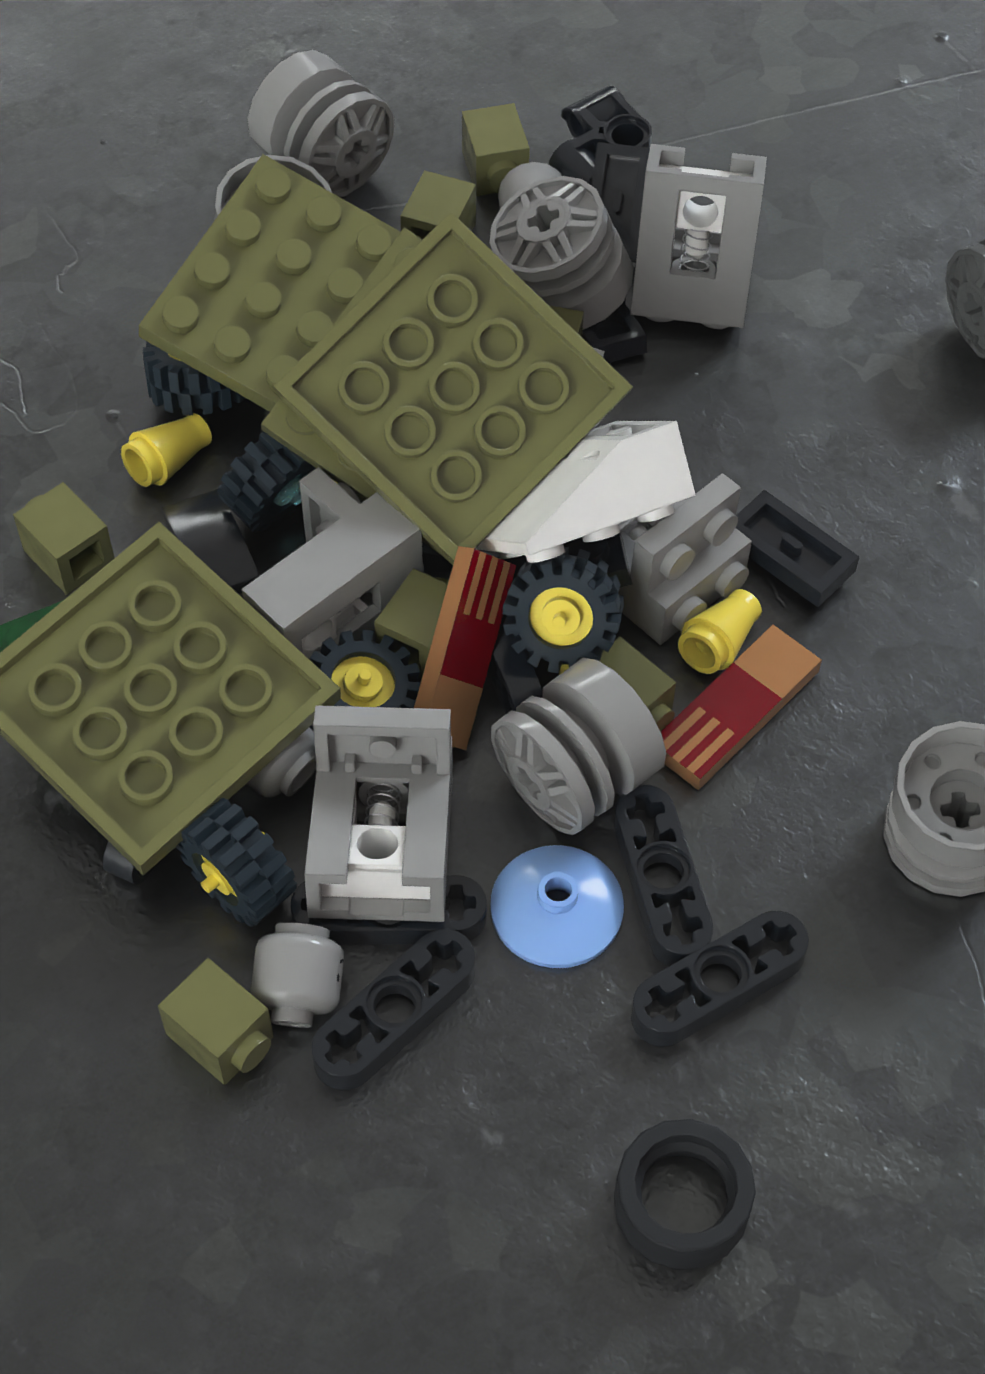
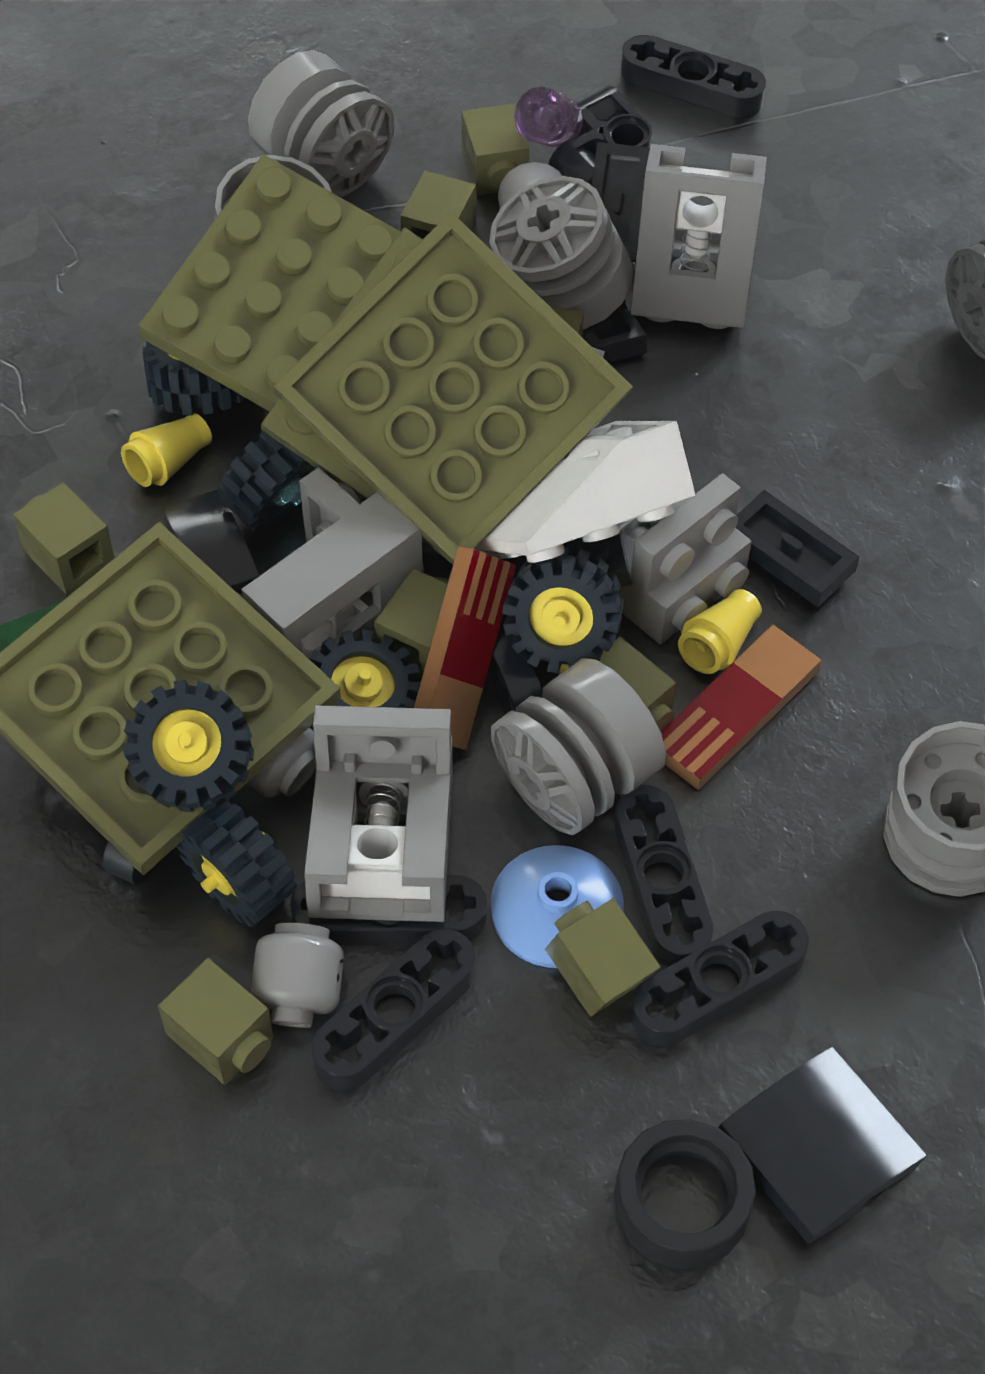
none -> black wheel [123,680,254,812]
none -> clear purple wheel [514,87,583,148]
none -> olive brick [545,898,660,1018]
none -> black beam [621,35,766,118]
none -> black slope [718,1047,927,1245]

